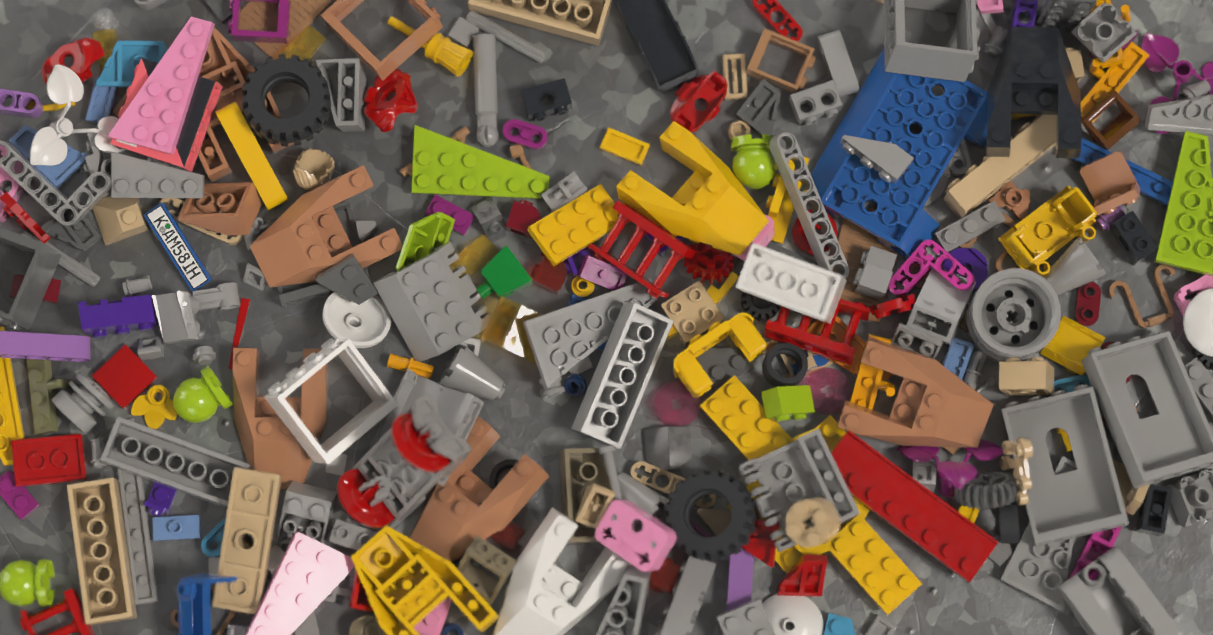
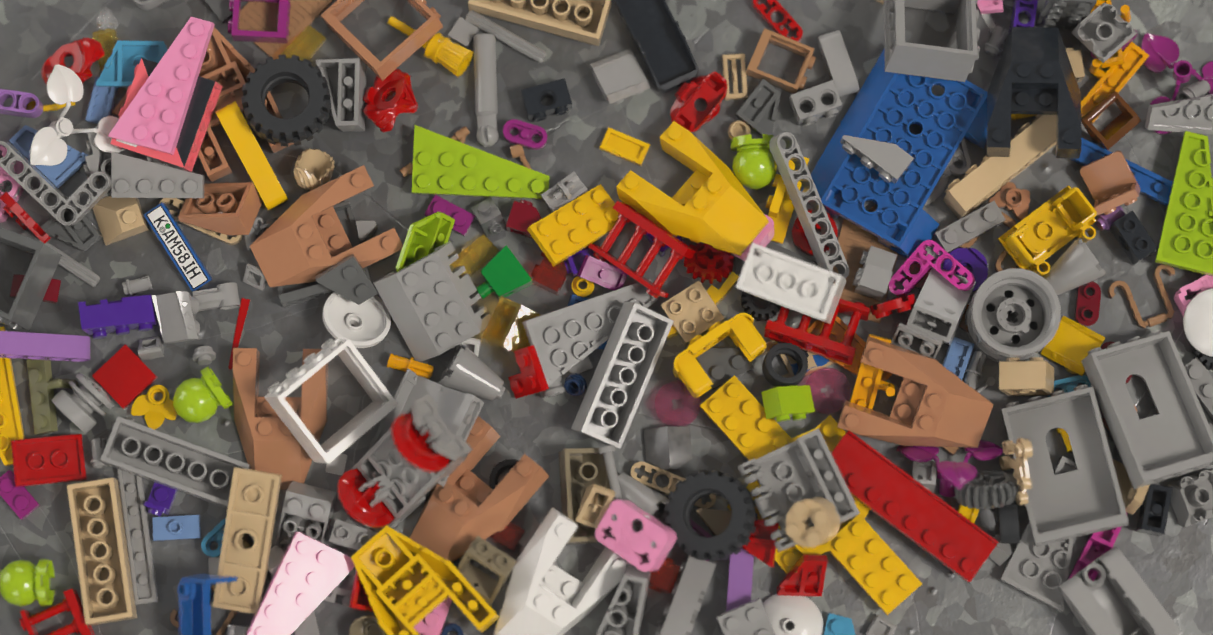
none -> red plate [508,345,549,399]
none -> light grey slope [590,49,650,105]

